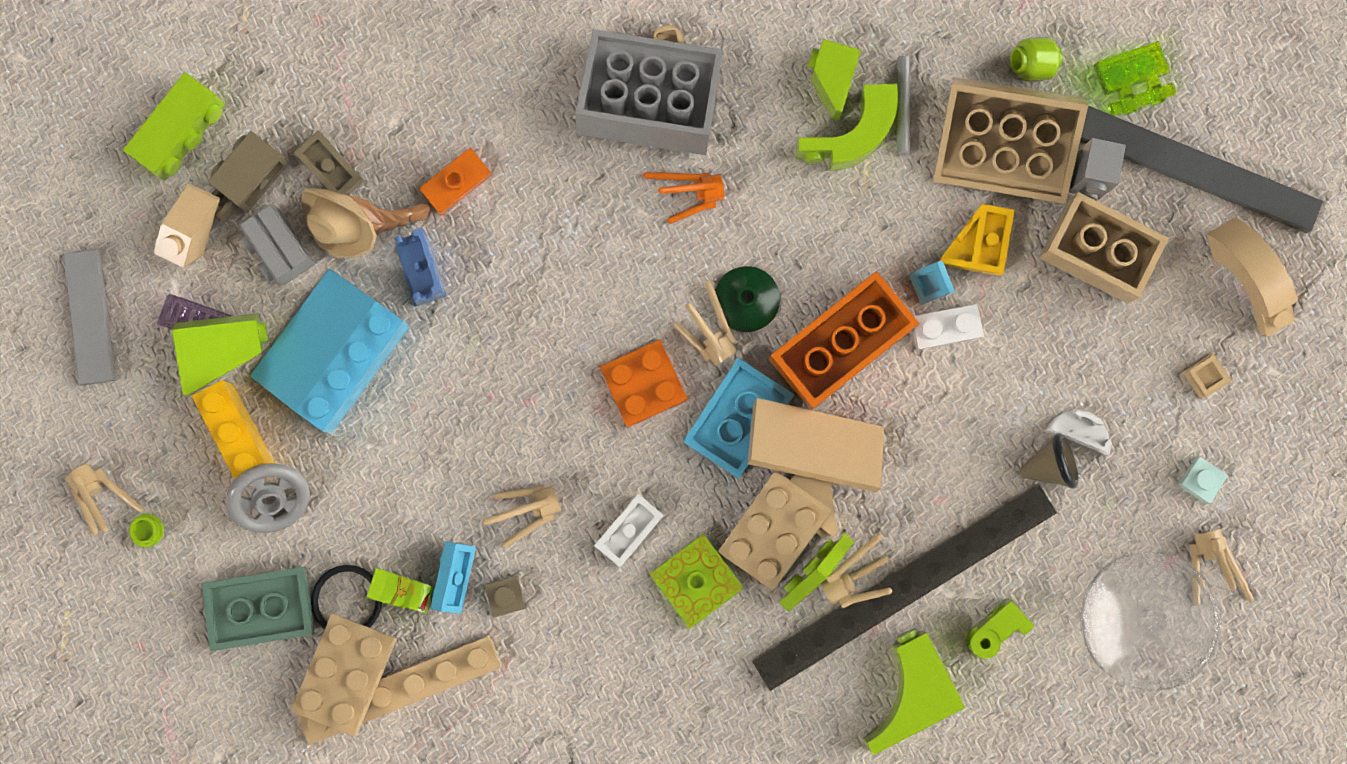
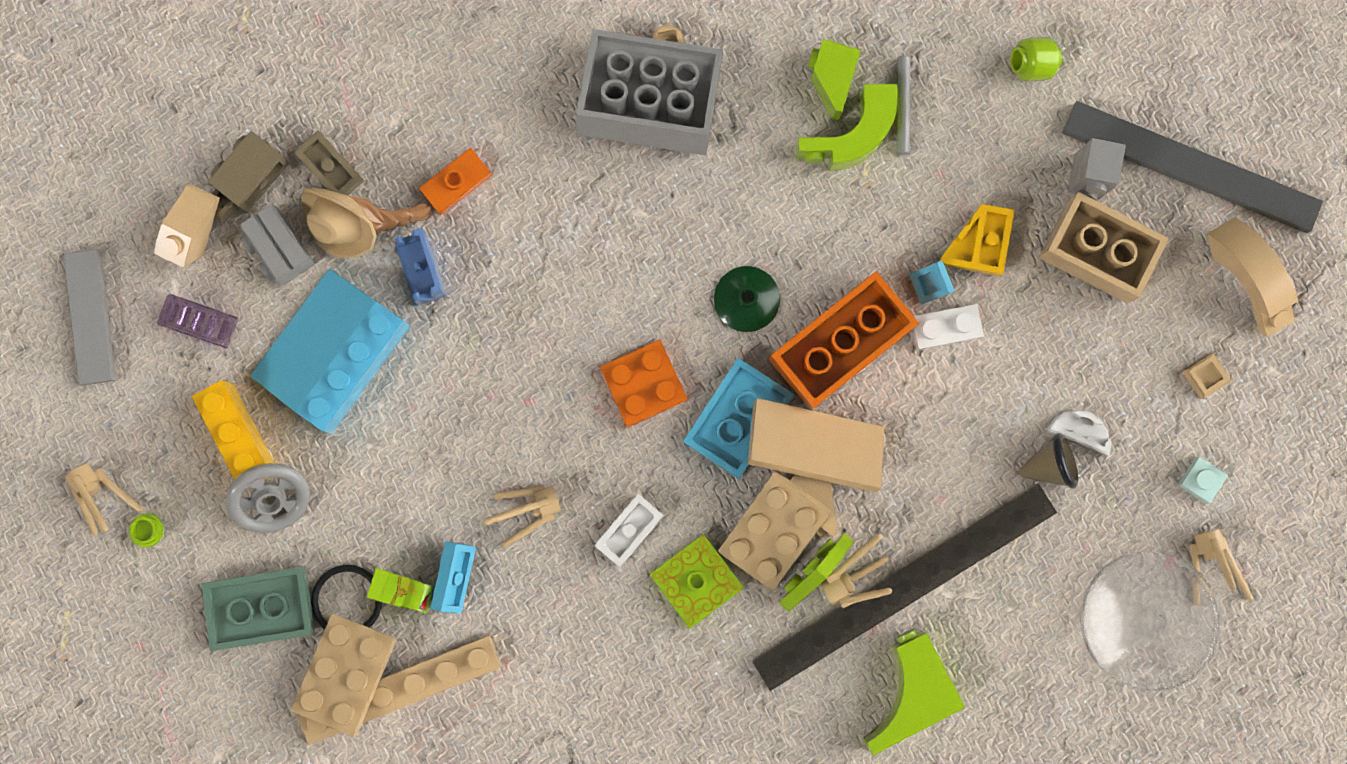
lime brick [123,72,226,181] -> none
lime slope [172,313,268,396] -> none
dark tan plate [484,575,527,618] -> none
orange plant [643,172,724,224] -> none
tan plant [673,280,737,366] -> none
tan slope [933,77,1088,204] -> none
lime leg [966,599,1035,659] -> none
clear neon green plate [1093,41,1176,116] -> none

